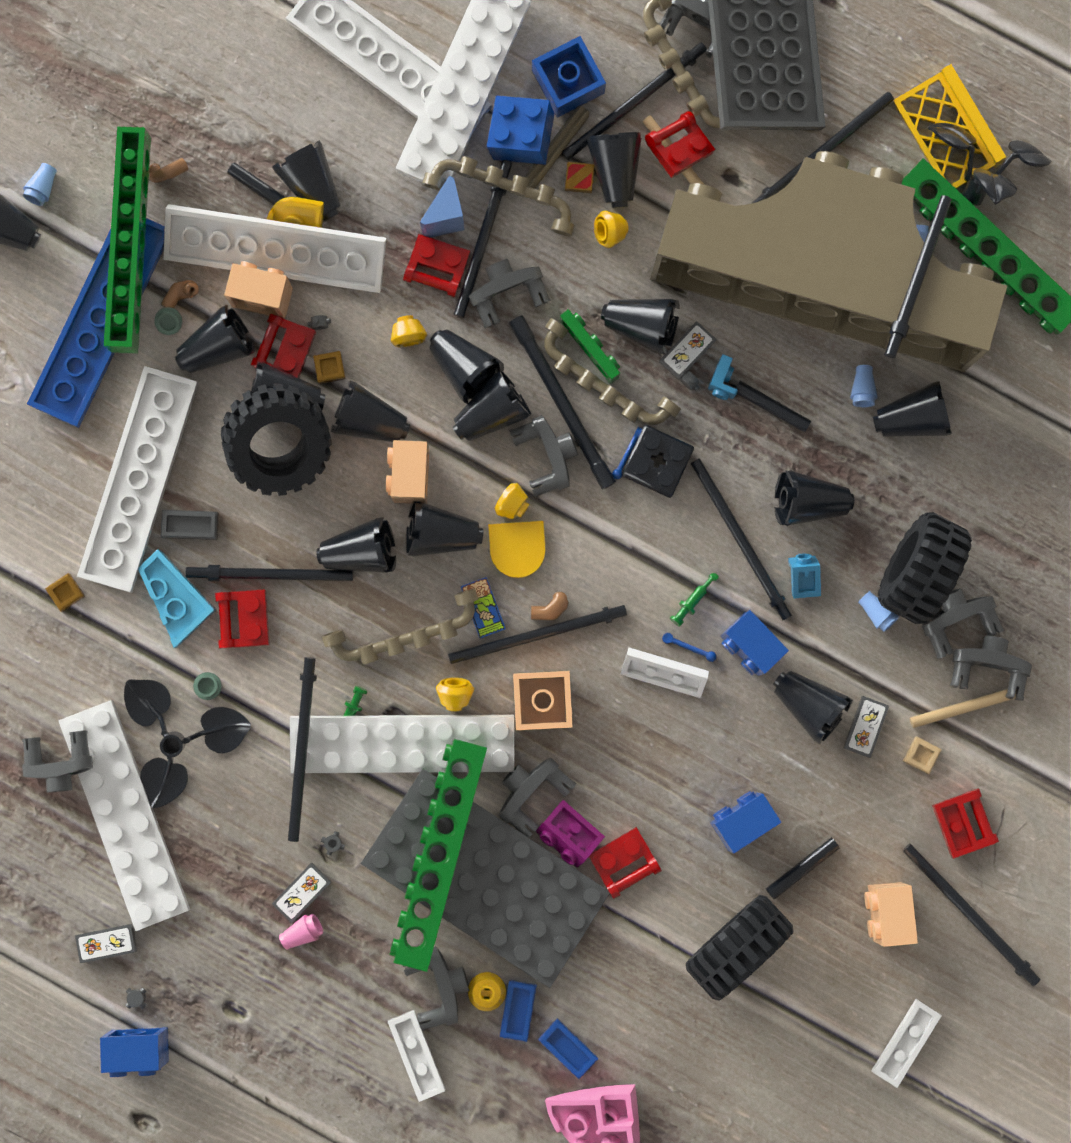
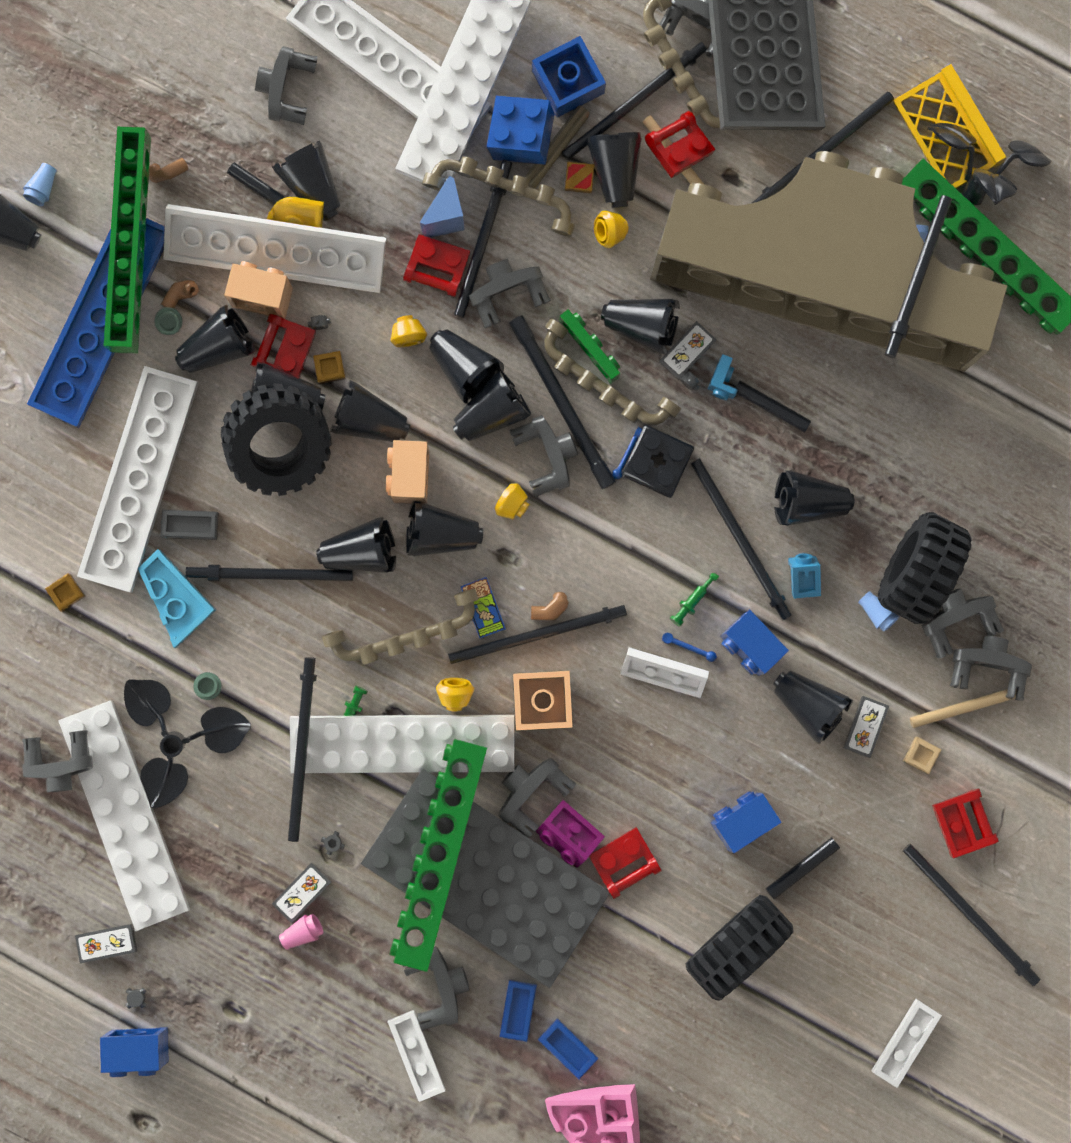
red plate [215,589,270,649] -> none
yellow cone [468,972,506,1011] -> none
yellow tile [488,521,545,578] -> none
light blue cone [850,365,878,408] -> none
light nougat brick [864,882,918,947] -> none
black cone [873,381,952,437] -> none
none -> dark grey connector [255,46,318,125]

